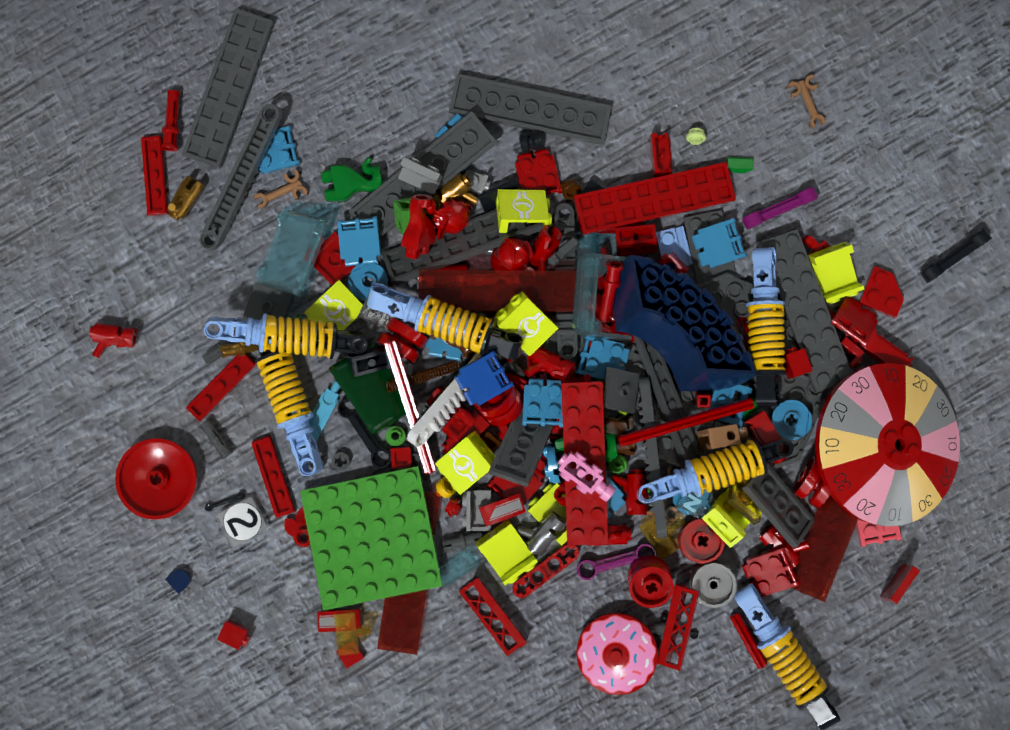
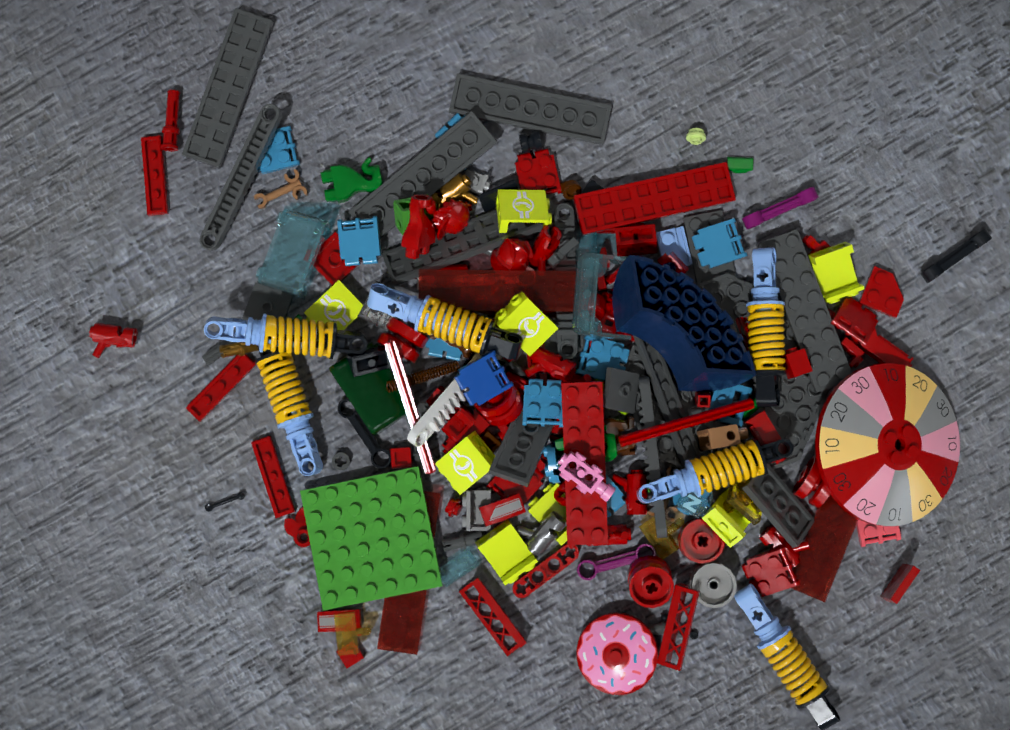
red dish [115,438,198,520] -> none
dark blue tile [165,569,191,594] -> none
pearl gold piece [167,176,205,221] -> none
dark grey pin [200,419,233,459] -> none
slope [214,494,271,550] -> none
red brick [217,619,251,650] -> none
medium azure piece [302,381,340,448] -> none
dark azure plate [348,262,389,302] -> none
bright green plate [385,426,406,446] -> none
light grey bracket [398,157,442,195] -> none
yellow tile [436,477,456,498] -> none
red pin [598,261,624,323] -> none
bright green plate [608,454,628,473] -> none
red hinge [649,133,673,177] -> none
red axle [730,612,768,669] -> none
dark azure plate [770,400,812,440] -> none
medium nougat bar [787,75,825,129] -> none

